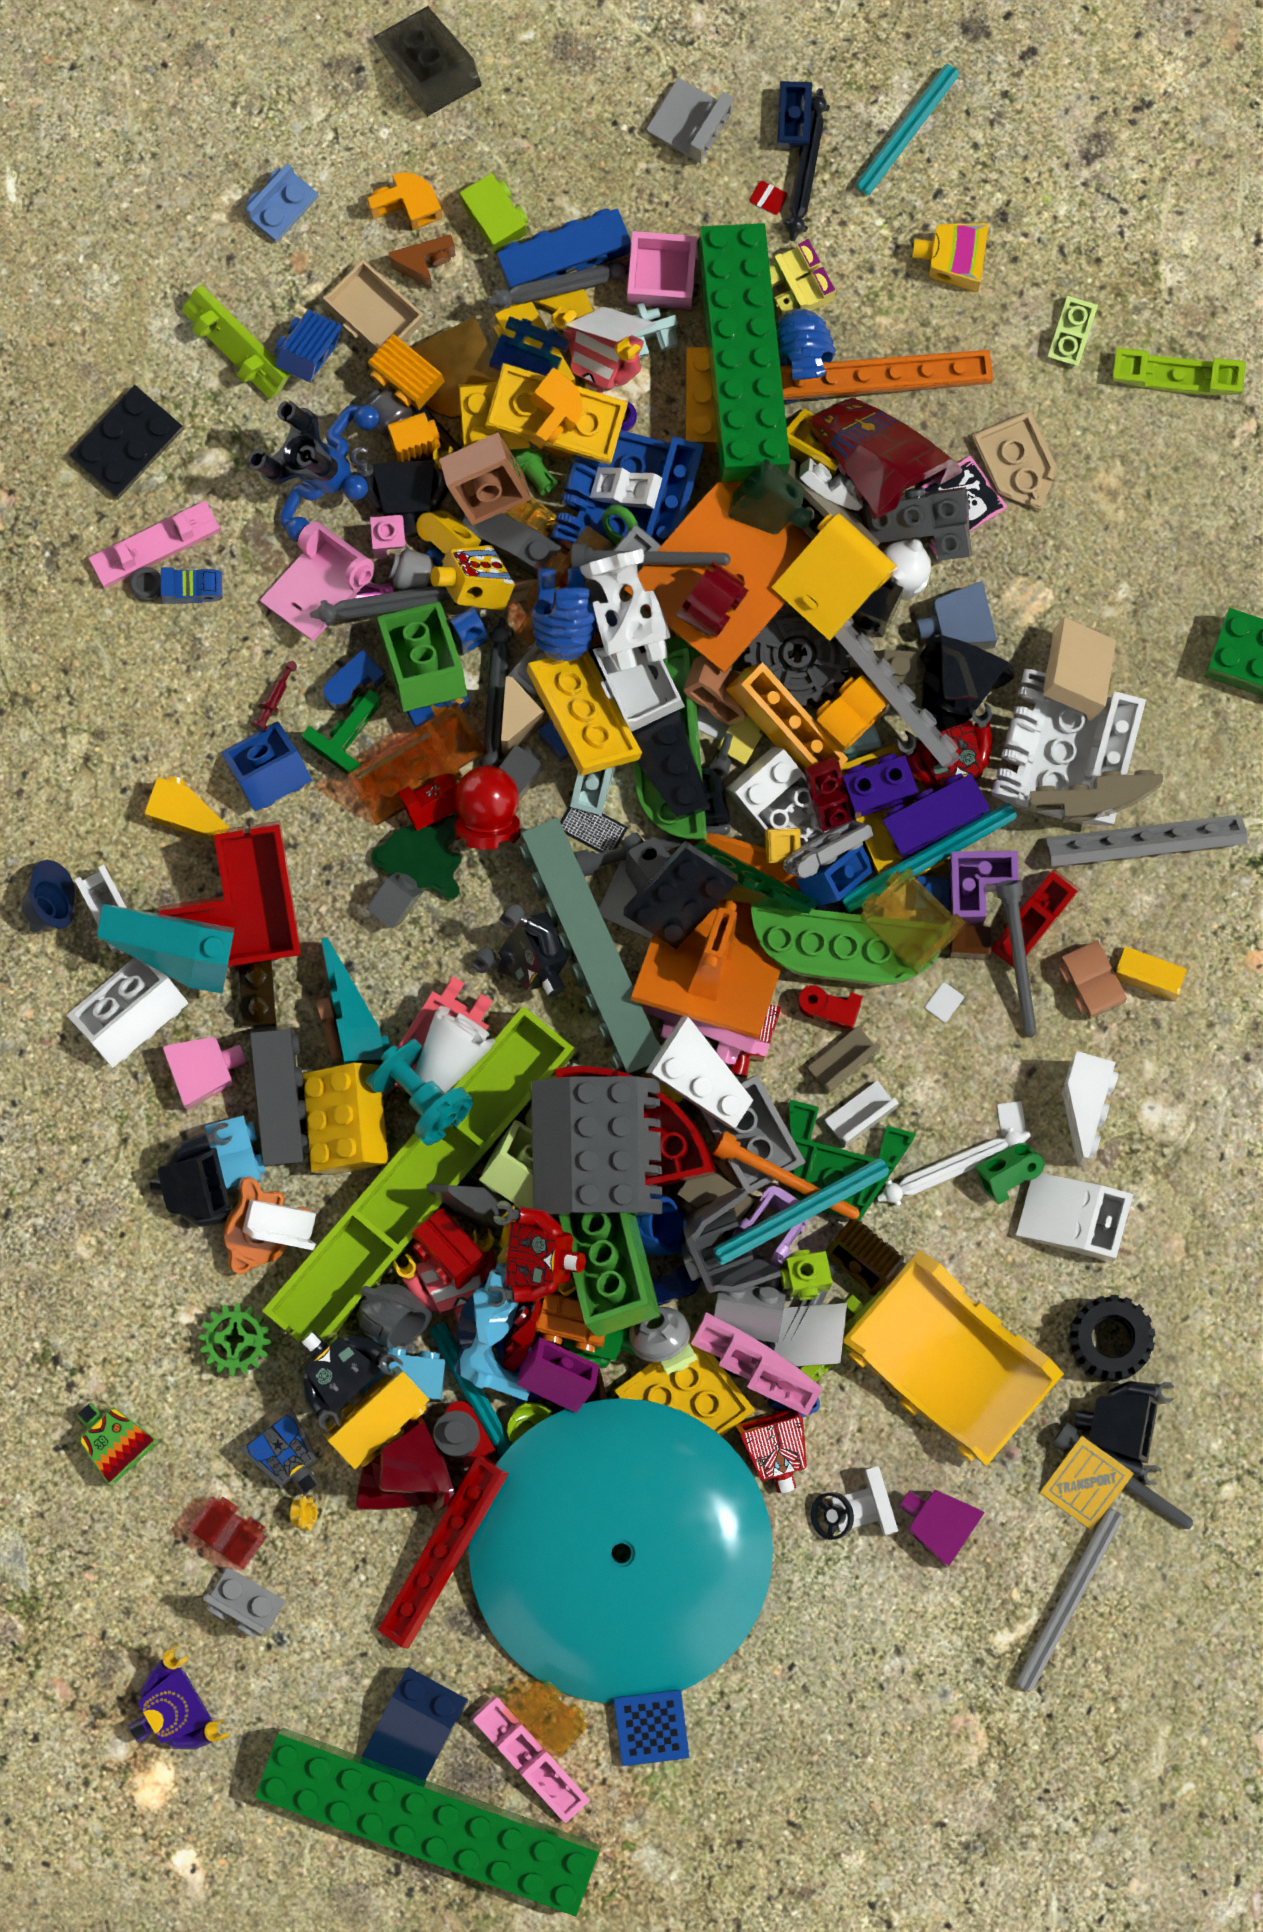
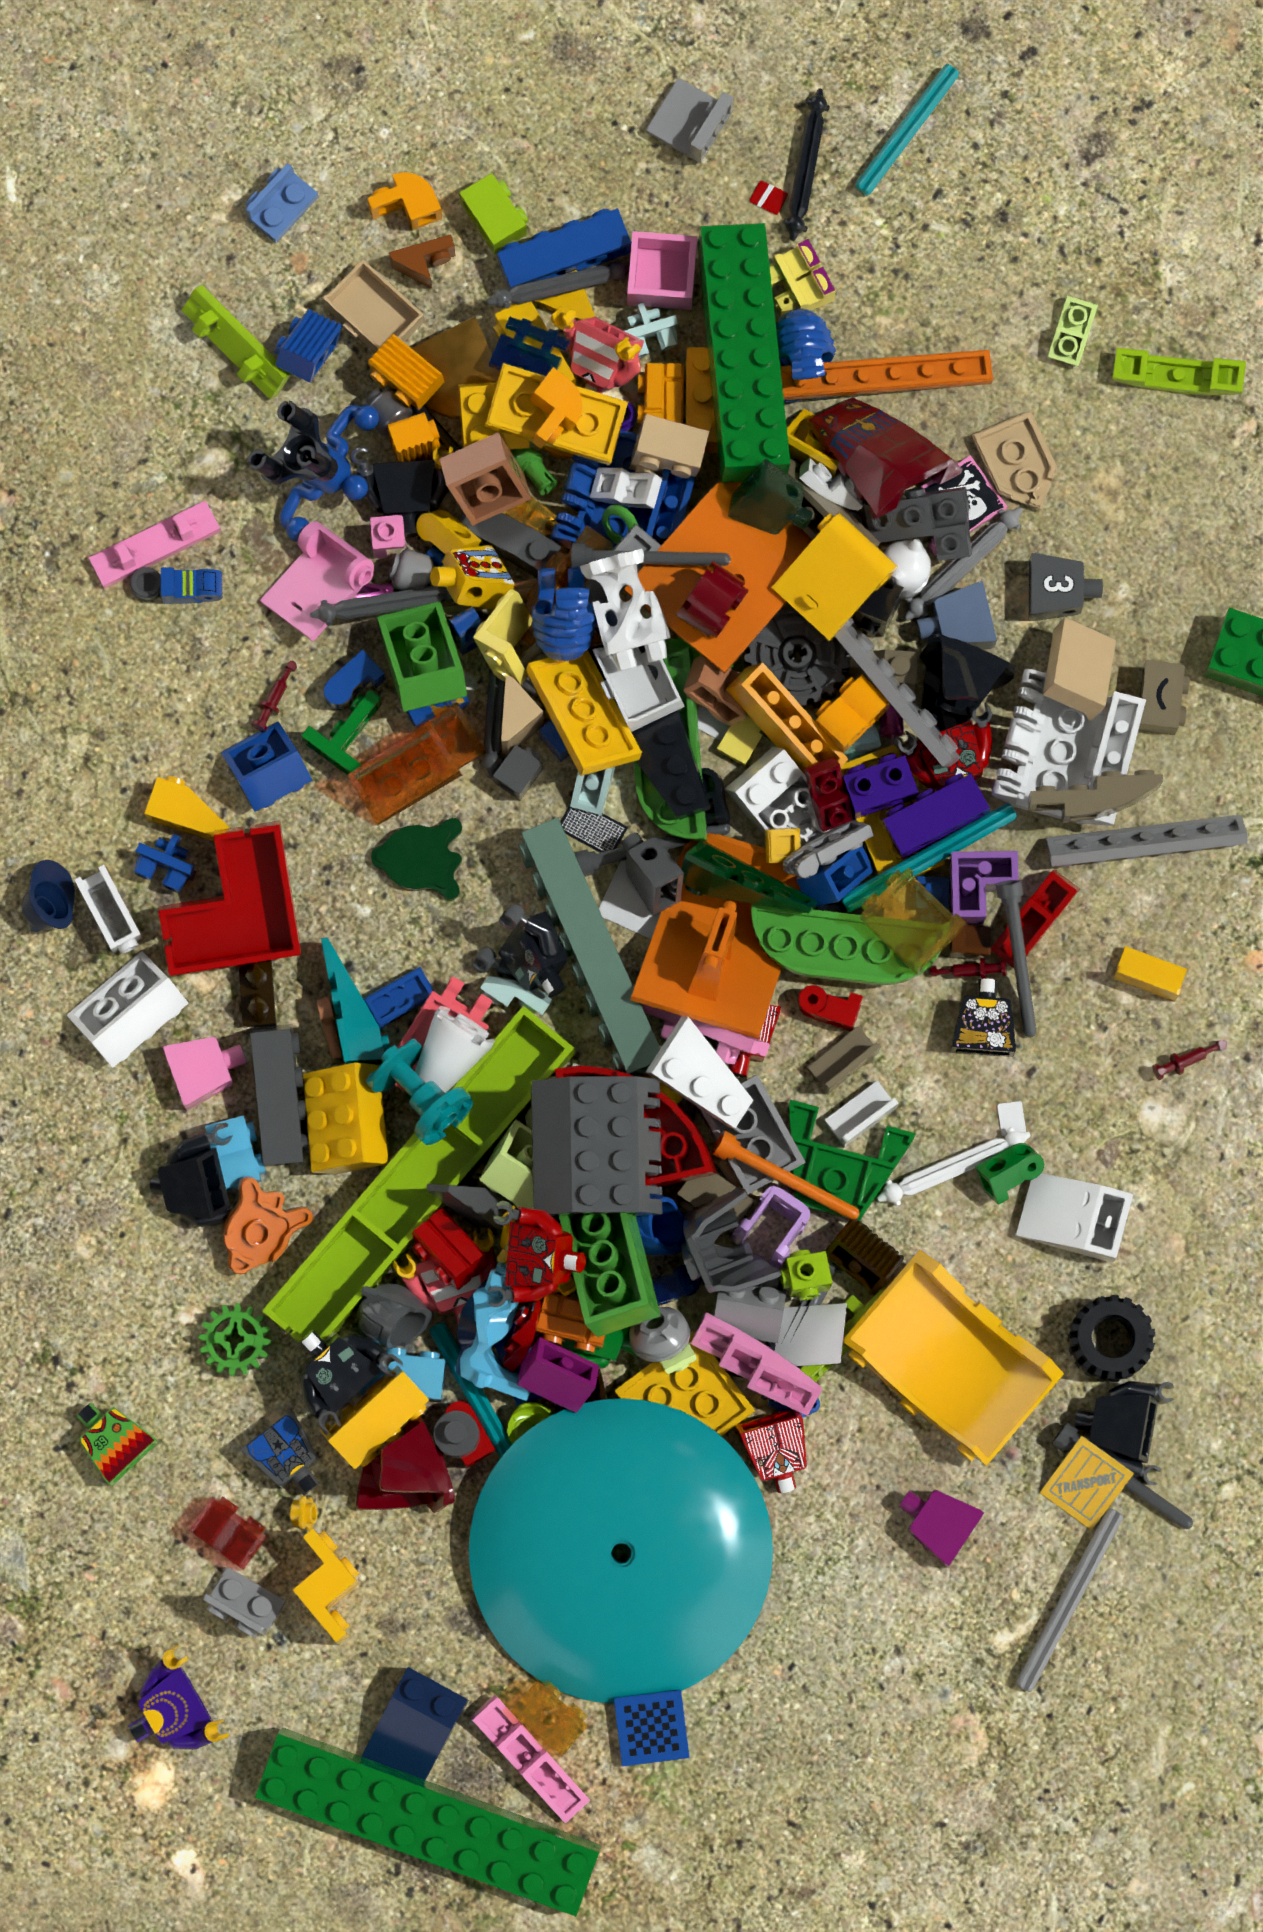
black plate [69,385,184,500] -> none
teal wedge [97,904,235,994] -> none
white panel [242,1199,316,1250] -> none
dark grey brick [366,872,424,928] -> none
clear smoke slope [374,6,482,117] -> none
red plate [378,1455,509,1649] -> none
red leg [398,774,459,831] -> none
red tile [454,765,520,850] -> none
white sticker [565,307,656,342] -> none
black plate [623,841,738,949] -> none
dark grey hand [709,733,733,780] -> none
teal axle [713,1159,889,1265] -> none
dark blue slope [777,81,812,150] -> none
white piece [810,1466,898,1540] -> none
yellow torso [912,223,989,292] -> none
white sticker [925,982,964,1022] -> none
nougat brick [1058,940,1127,1019] -> none
white slope [1062,1051,1119,1167] -> none
none -> blue hips [134,834,196,893]
none -> yellow bracket [293,1529,360,1645]
none -> blue plate [363,967,435,1029]
none -> light yellow bracket [473,589,532,686]
none -> light aqua slope [480,976,552,1015]
none -> tan brick [629,414,709,478]
none -> light orange brick [638,363,684,424]
none -> flat silver piece [879,704,905,745]
none -> light grey wheel [904,507,1023,621]
none -> dark red piece [928,958,1007,979]
none -> torso [950,978,1016,1057]
none -> dark grey torso [1028,553,1103,621]
none -> dark tan brick [1138,660,1190,735]
none -> dark red piece [1152,1040,1227,1080]

